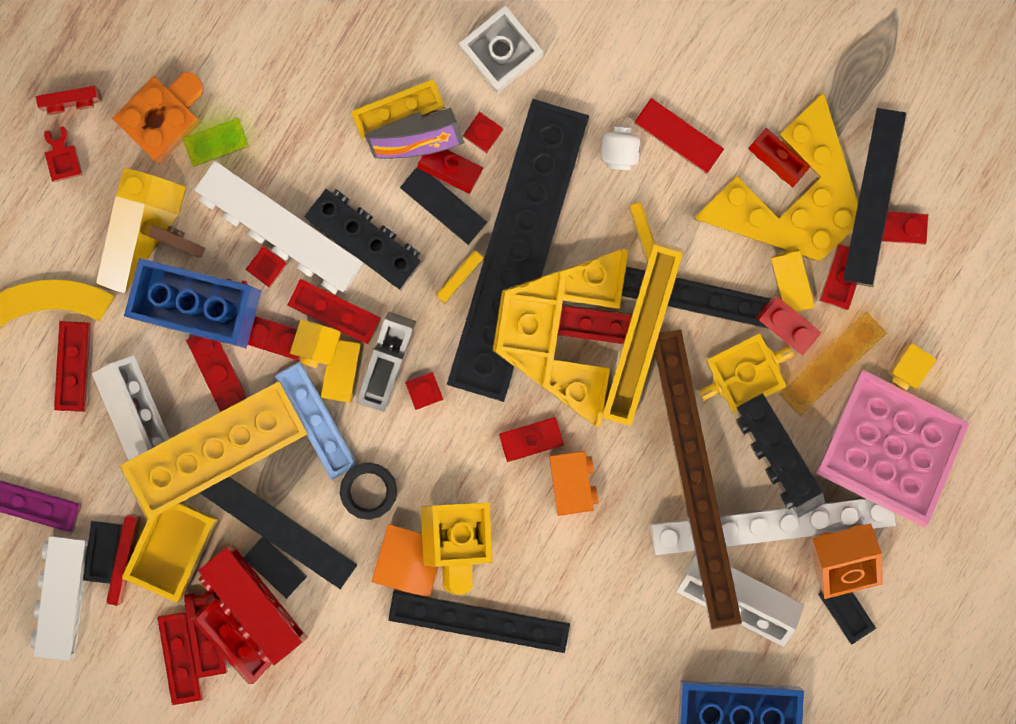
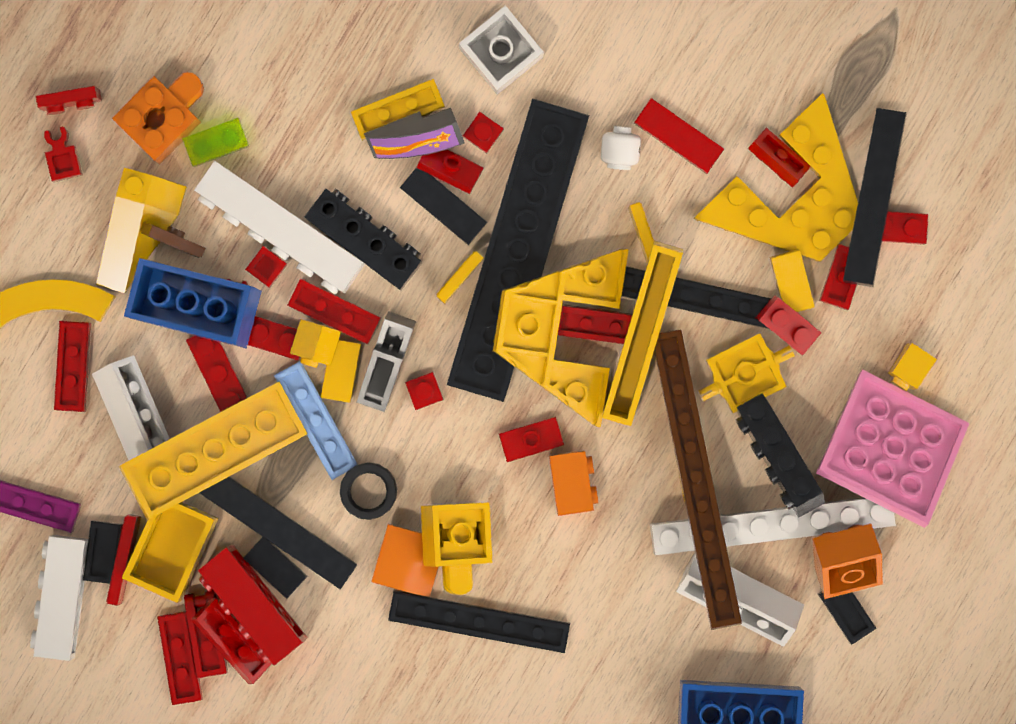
clear yellow plate [779,312,887,416] -> none

